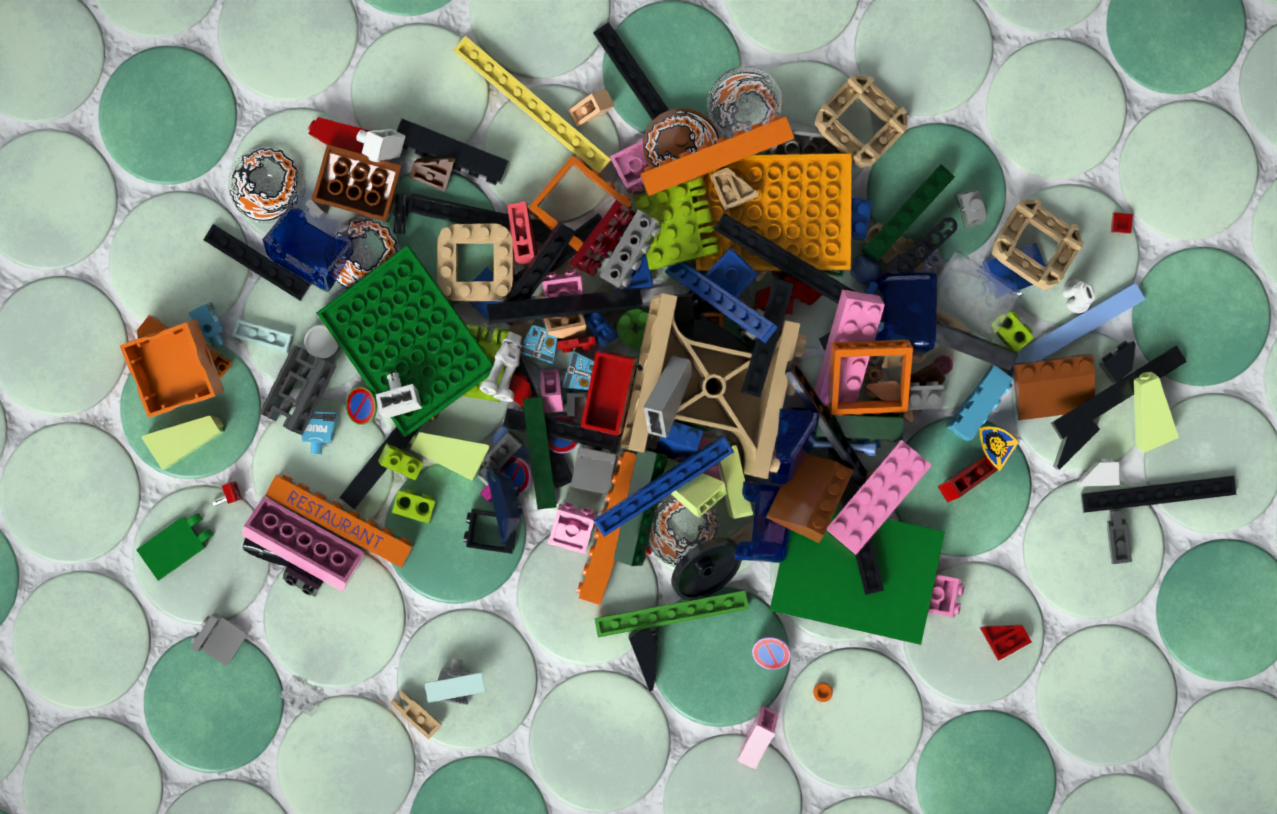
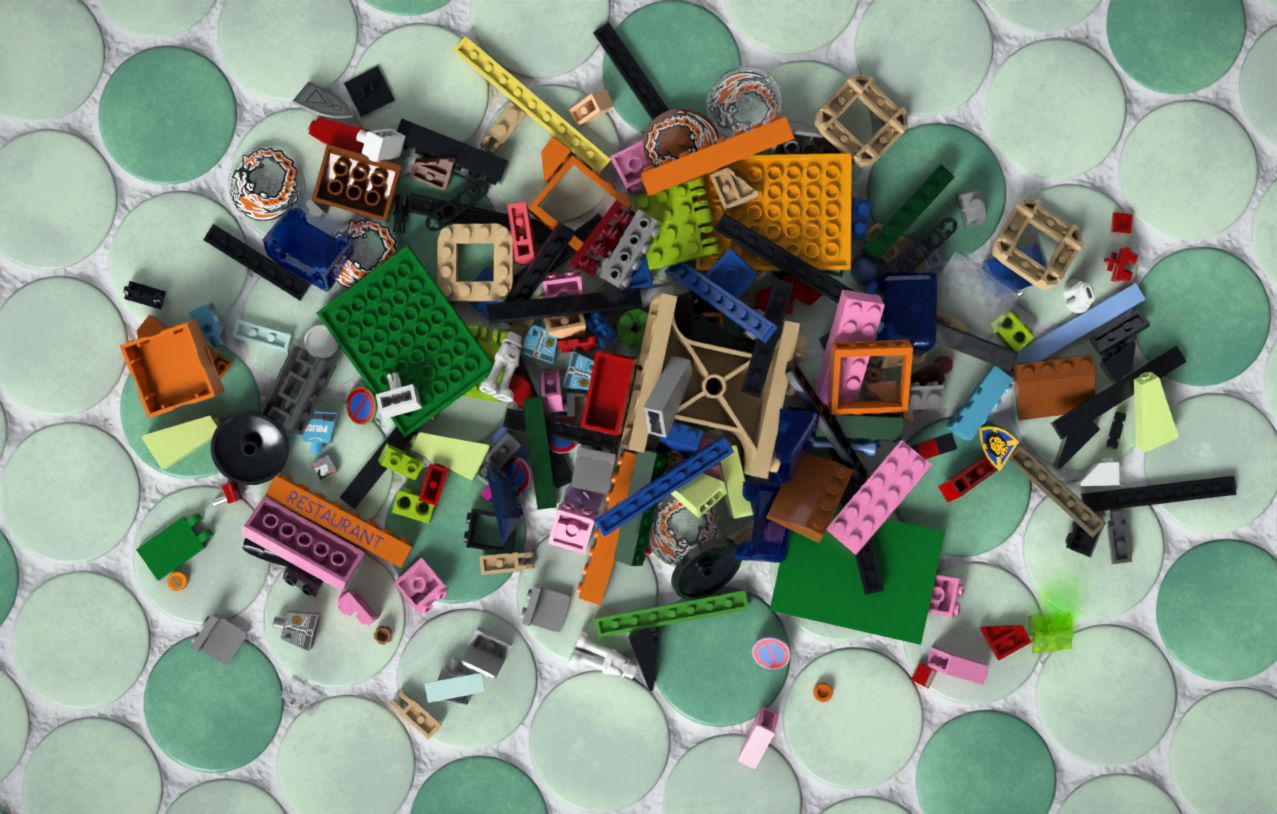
none -> black hinge [123,281,167,310]
none -> orange tile [168,571,188,591]
none -> black dish [210,410,289,485]
none -> torso [272,611,321,651]
none -> light grey shield [292,82,353,119]
none -> tile [311,454,338,480]
none -> bright pink plate [336,589,379,626]
none -> black piece [344,66,395,117]
none -> medium nougat plate [374,626,393,645]
none -> bright pink plate [393,557,449,614]
none -> red slope [418,463,450,506]
none -> black beam [425,179,489,232]
none -> light grey bracket [461,626,513,679]
none -> tan hinge [479,552,535,575]
none -> tan hinge [480,103,526,155]
none -> light grey bracket [520,585,570,632]
none -> orange slope [541,137,572,183]
none -> lavender piece [564,484,602,513]
none -> white piece [568,631,638,679]
none -> medium nougat plate [667,450,683,469]
none -> sticker [910,433,957,460]
none -> red tile [911,663,937,689]
none -> bright pink slope [926,647,989,685]
none -> dark tan tile [1008,444,1107,538]
none -> clear neon green slope [1028,611,1073,653]
none -> black bracket [1065,520,1104,558]
none -> black plate [1089,309,1150,356]
none -> red hips [1103,246,1138,283]
none -> black axle [1106,412,1126,449]

